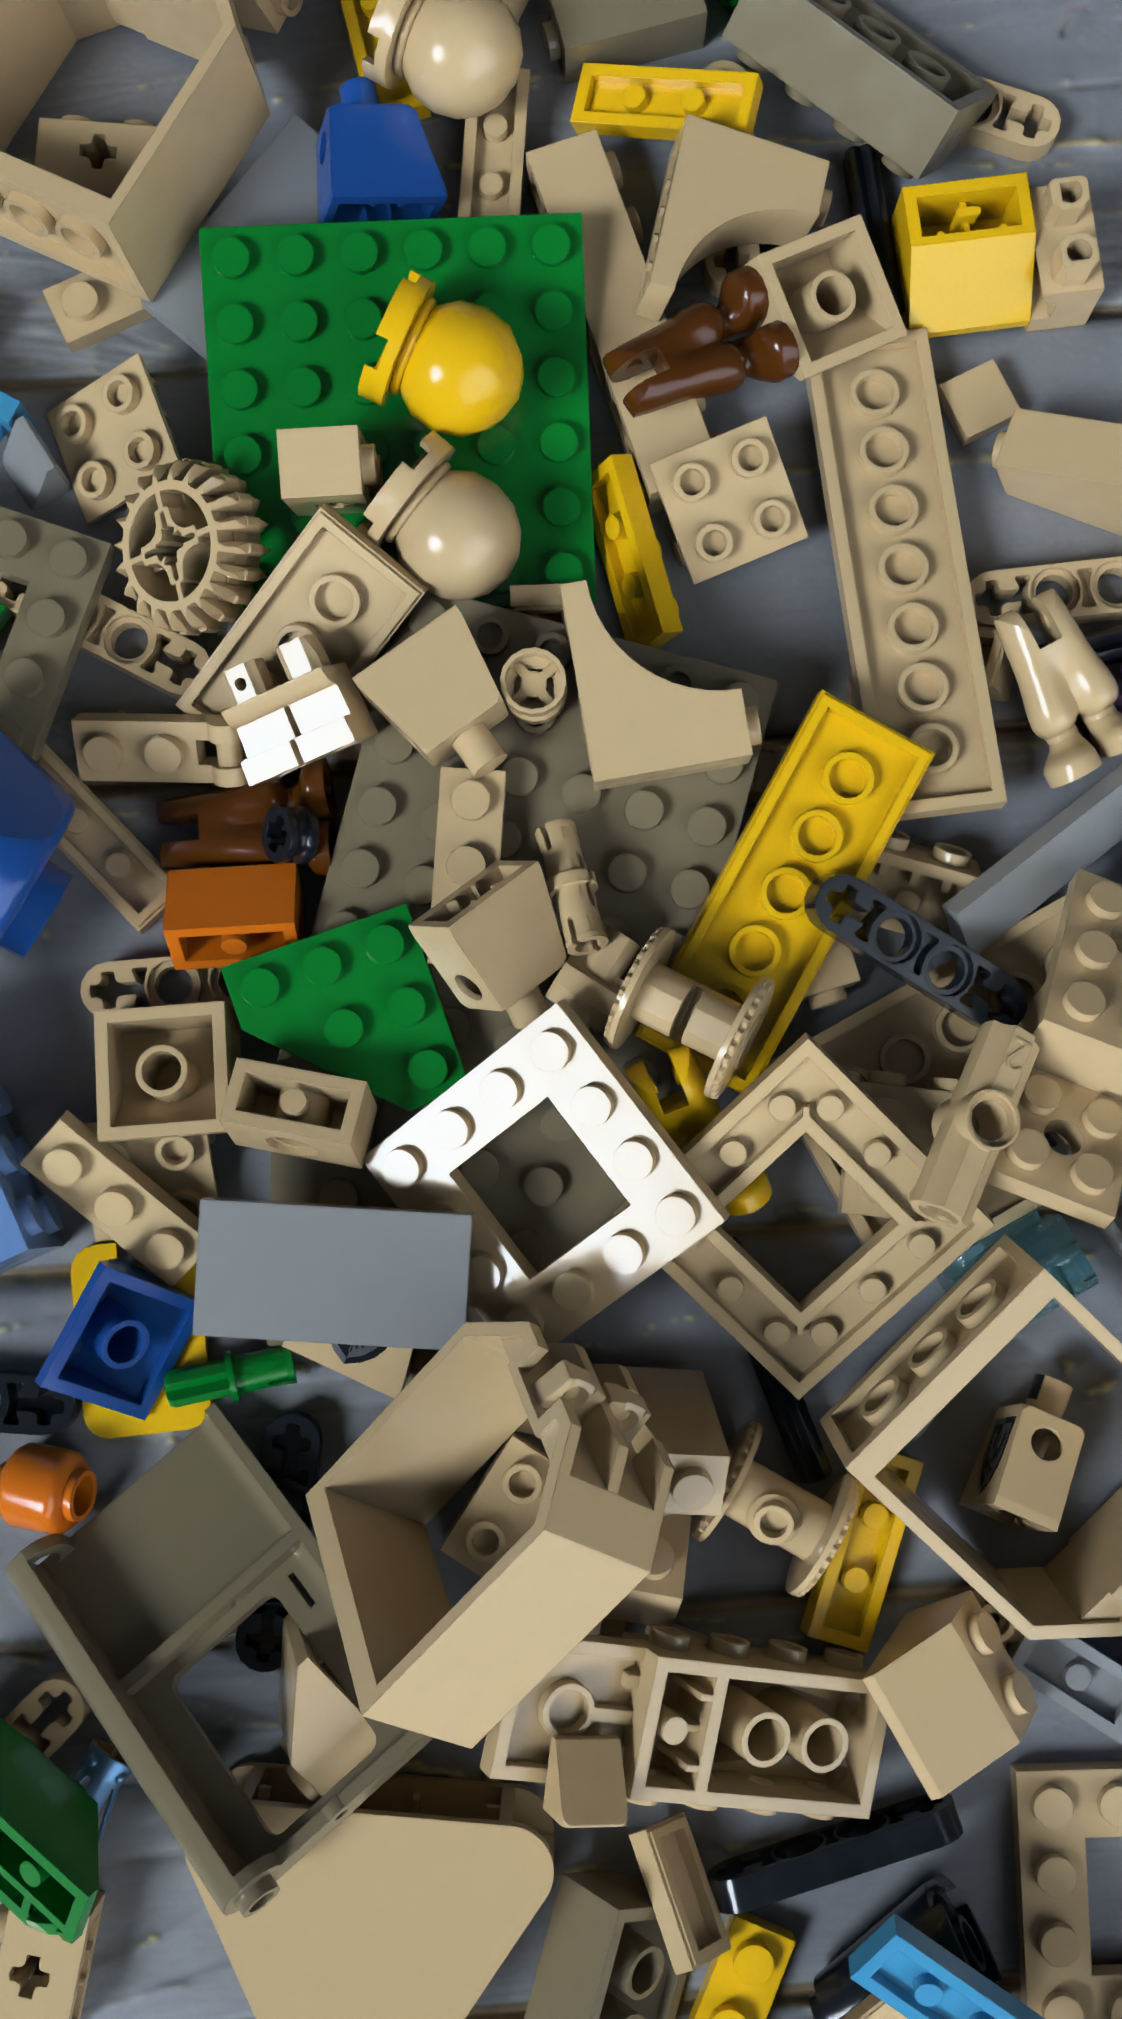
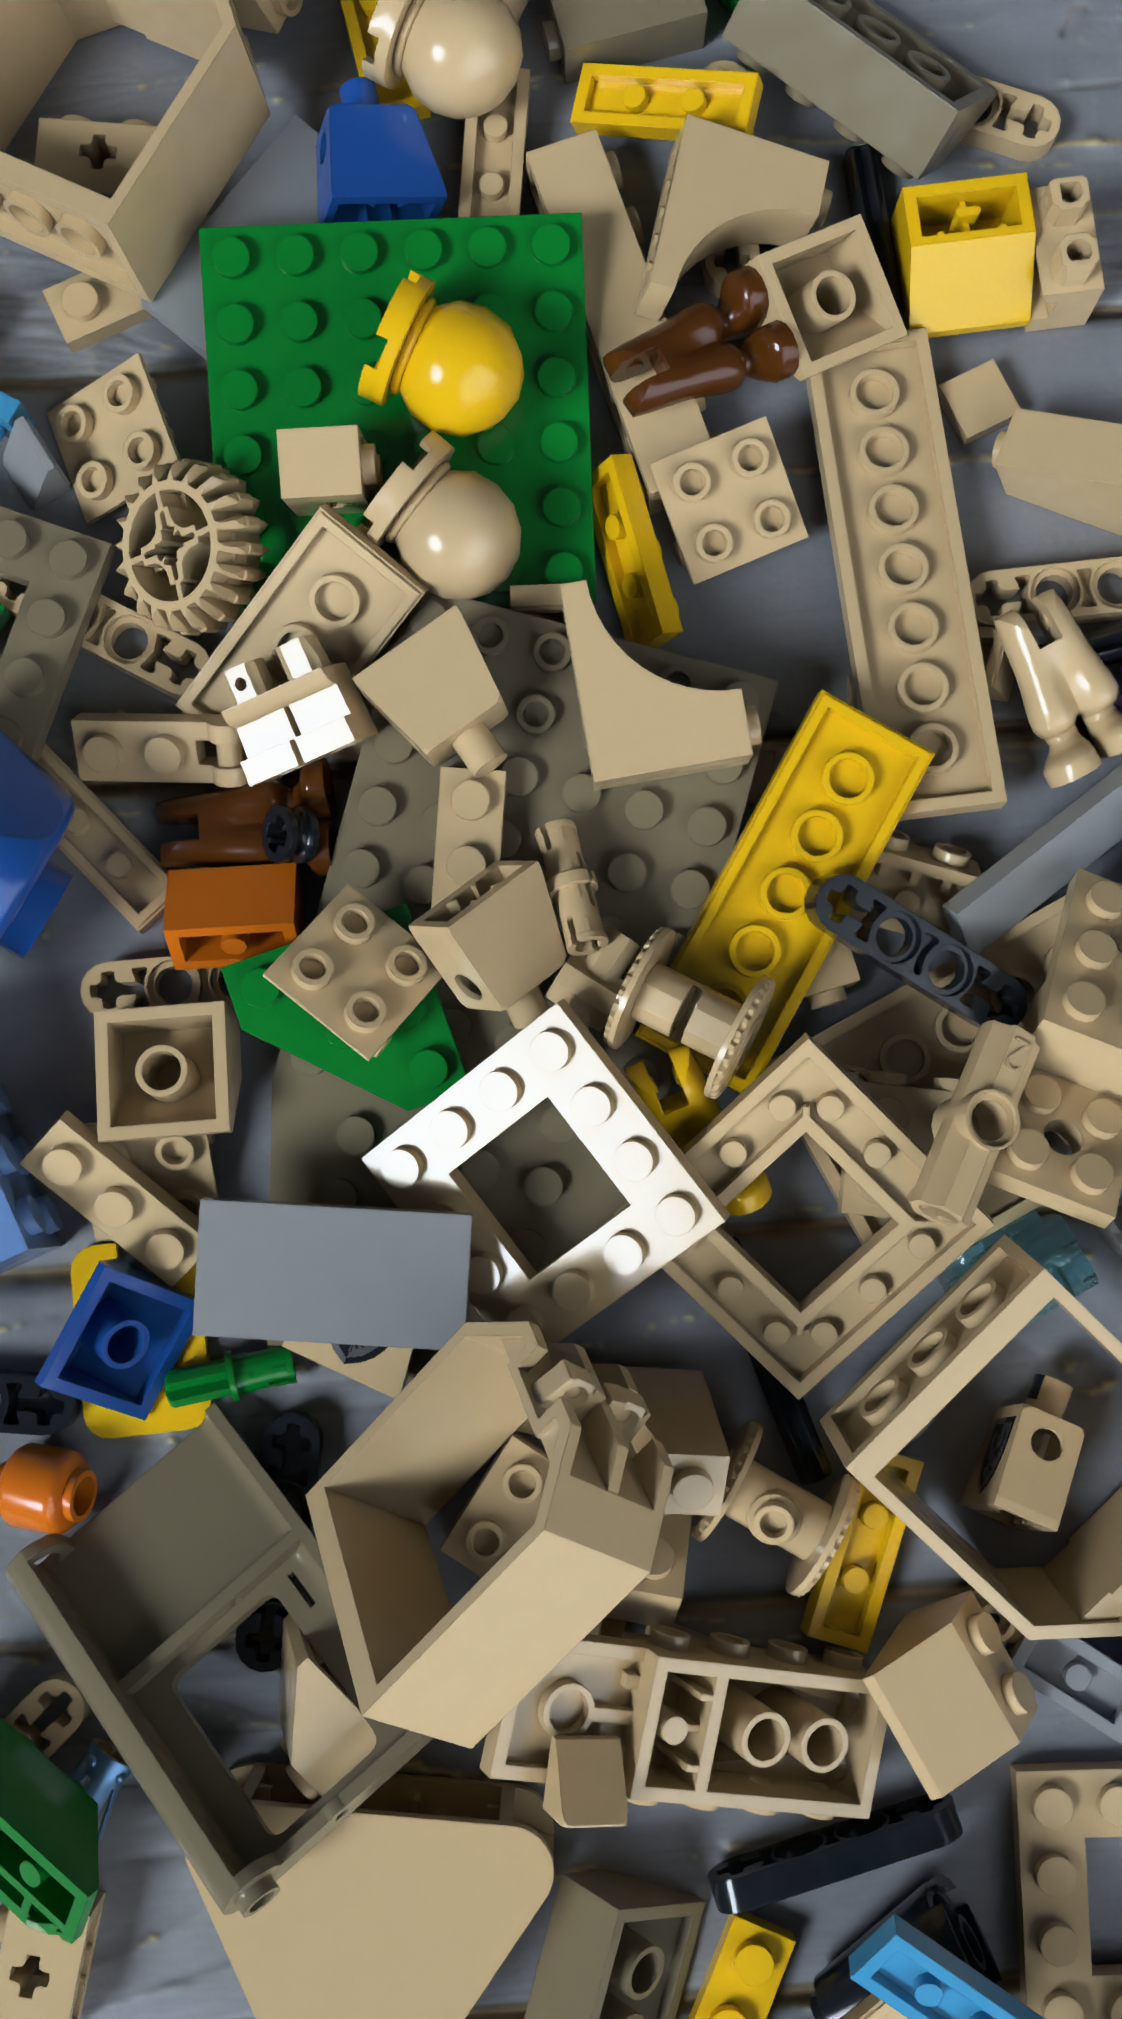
tan brick [219,1057,378,1169] -> none
tan wheel [500,647,568,725] -> none
tan tile [629,1812,732,1975] -> none
none -> tan hinge [263,884,442,1061]

